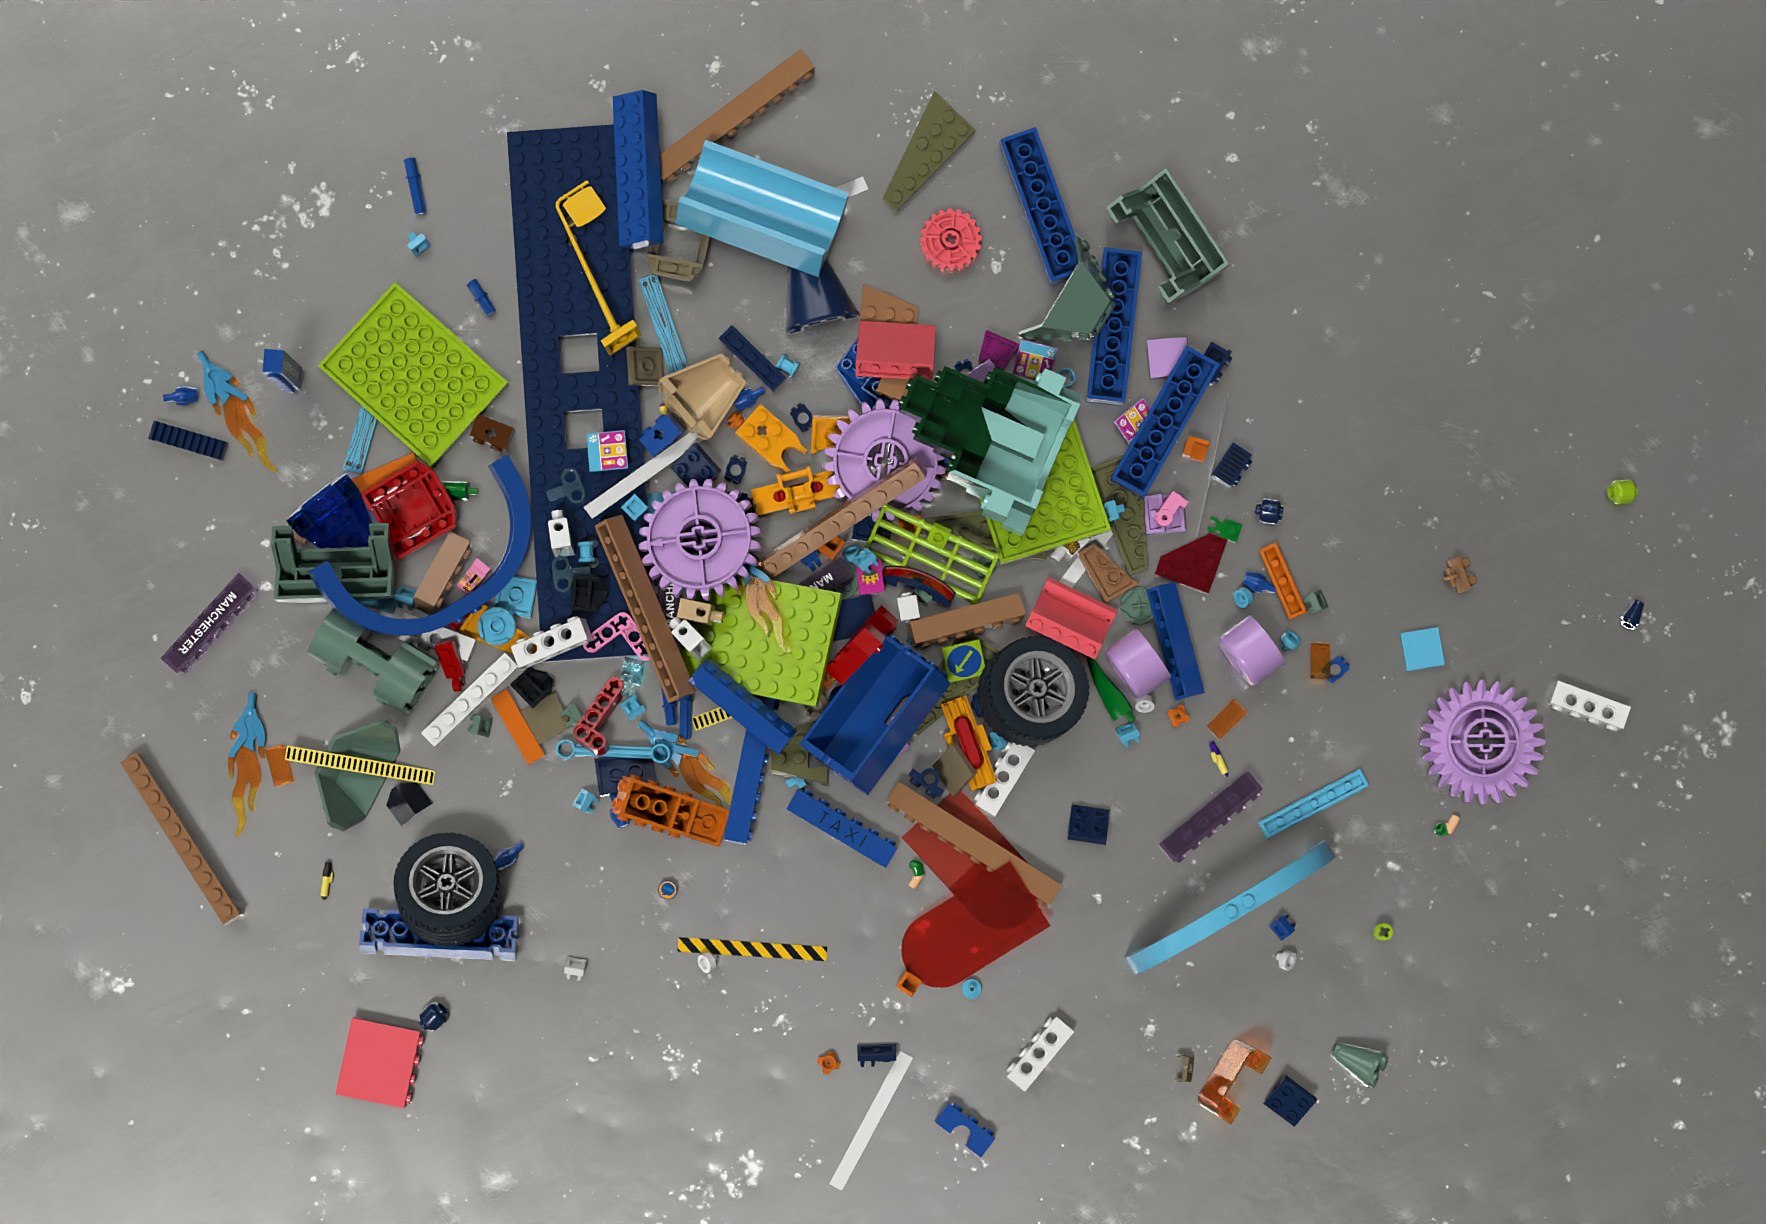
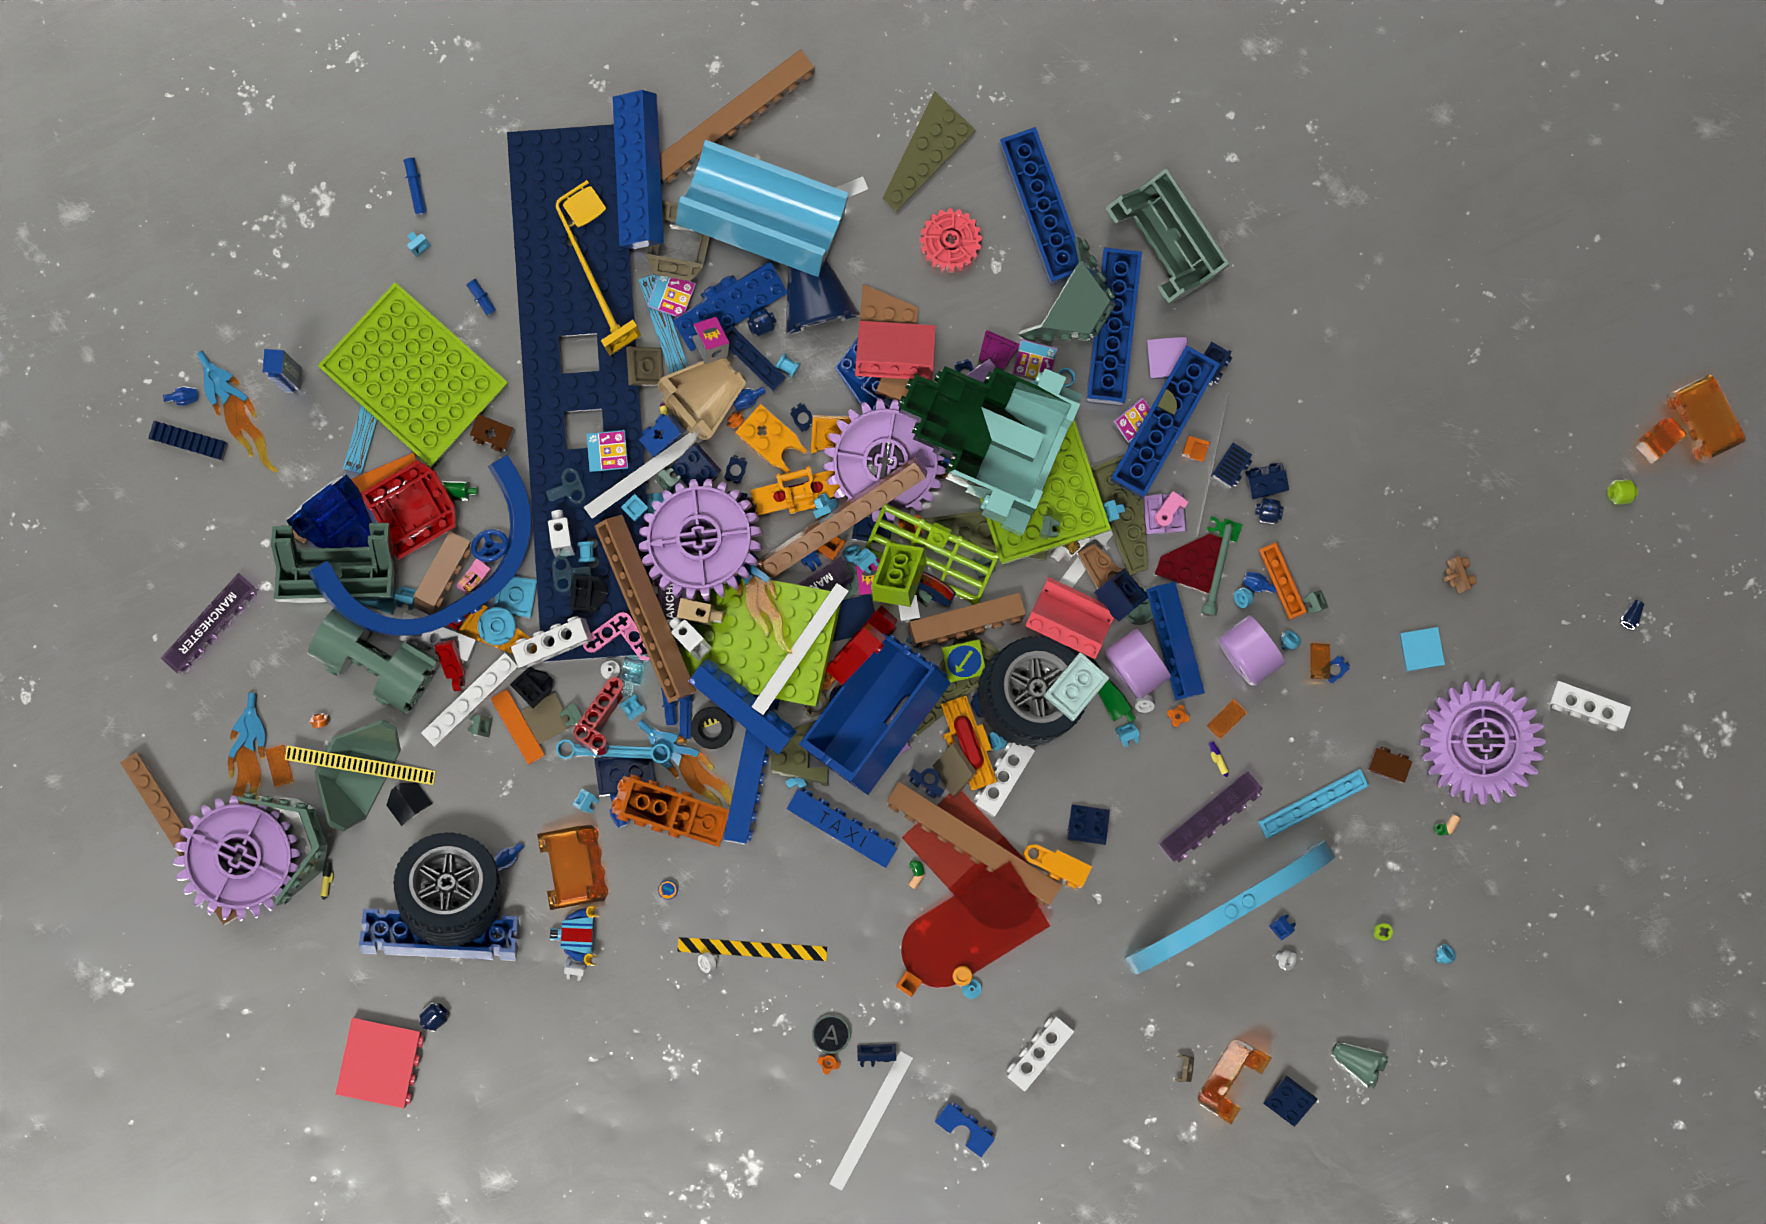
none -> lavender gear [173,796,301,921]
none -> sand green piece [236,792,328,906]
none -> orange plate [309,713,329,728]
none -> blue piece [471,529,509,562]
none -> clear orange windscreen [537,825,608,910]
none -> torso [550,906,599,966]
none -> white tile [601,660,620,680]
none -> piece [647,276,696,317]
none -> sand green tile [656,468,681,493]
none -> blue bracket [673,262,787,351]
none -> black tyre [691,707,733,749]
none -> piece [692,317,729,364]
none -> dark blue head [747,309,776,337]
none -> white sticker [752,583,848,715]
none -> black tile [812,1015,850,1054]
none -> medium azure tile [813,493,839,518]
none -> lime brick [871,542,926,607]
none -> light orange tile [953,966,973,986]
none -> light orange brick [1023,844,1092,890]
none -> sand green tile [1040,515,1060,539]
none -> light aqua tile [1043,652,1109,721]
none -> dark blue slope [1094,568,1148,622]
none -> olive tile [1157,389,1177,415]
none -> sand green piece [1201,524,1233,615]
none -> dark blue bracket [1245,462,1289,499]
none -> reddish brown brick [1366,746,1413,784]
none -> medium azure tile [1436,944,1456,964]
none -> clear orange brick [1636,417,1687,464]
none -> clear orange windscreen [1667,374,1746,463]

